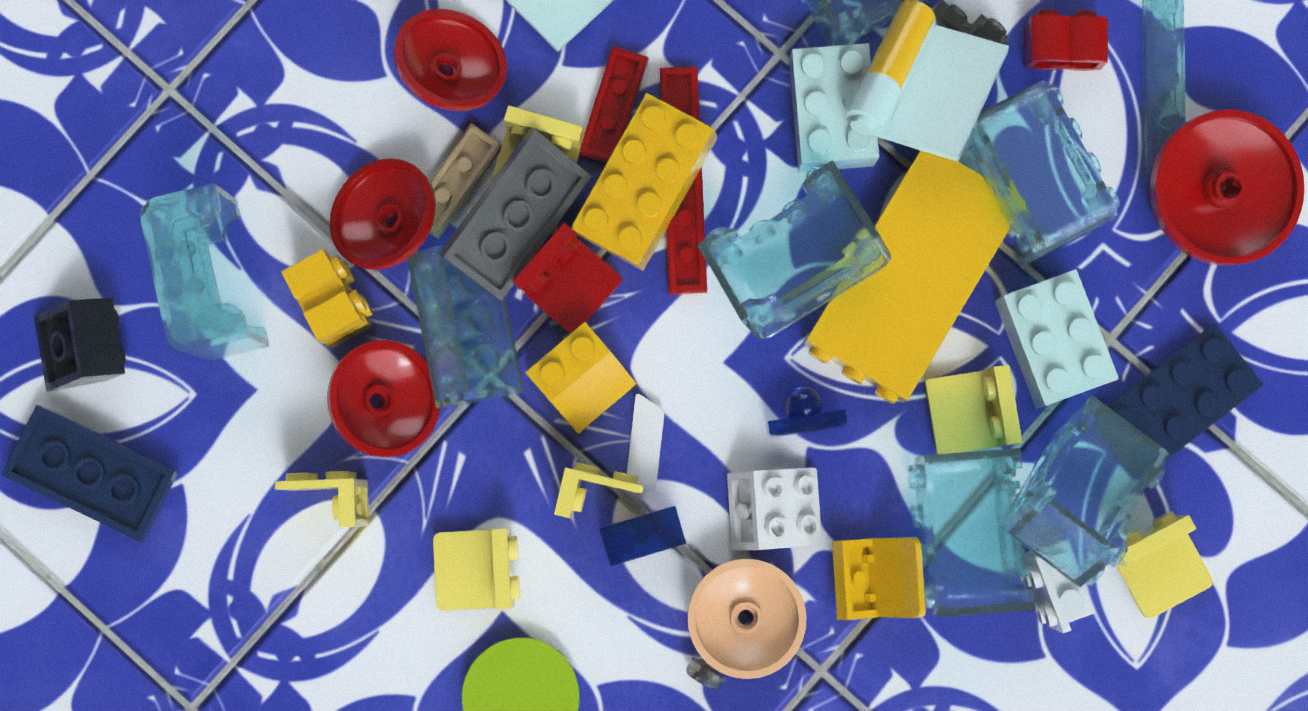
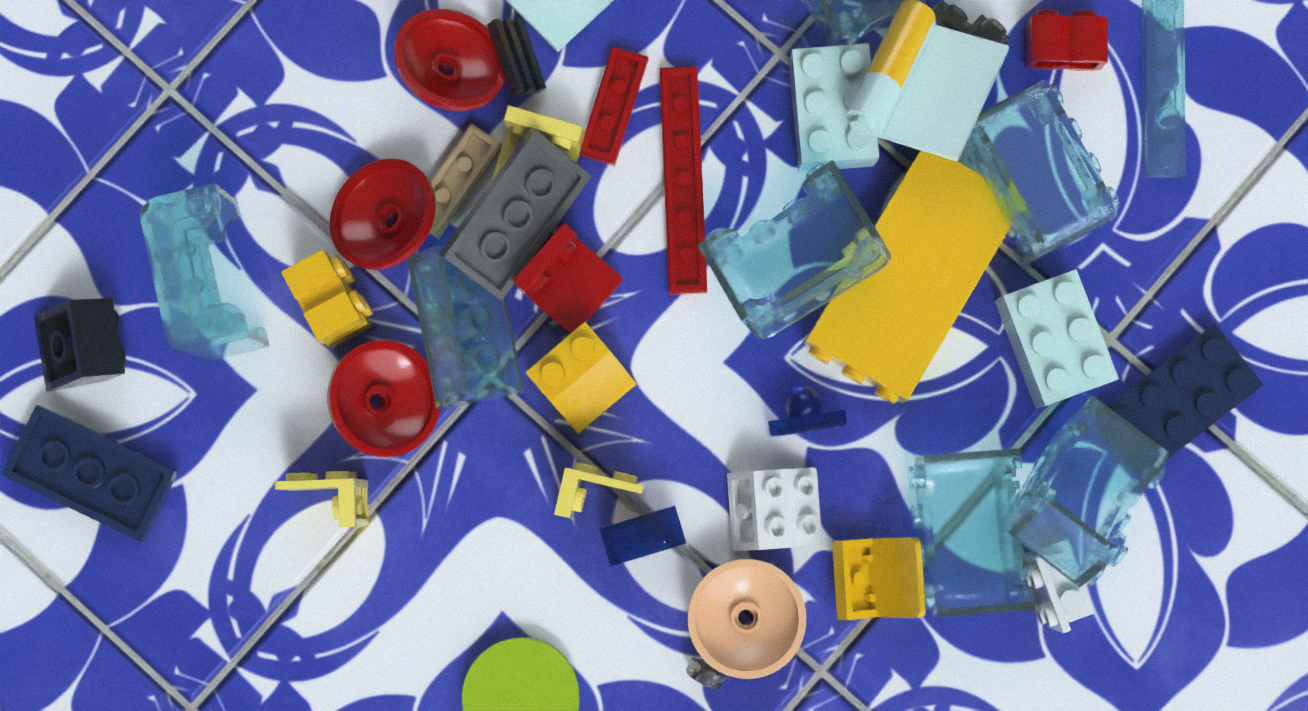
light yellow bracket [433,528,521,611] -> none
yellow brick [571,93,718,271] -> none
white sticker [627,394,665,492] -> none
light yellow bracket [925,365,1023,456] -> none
light yellow bracket [1108,511,1213,618] -> none
red dish [1150,110,1305,266] -> none
none -> black tile [487,18,546,95]

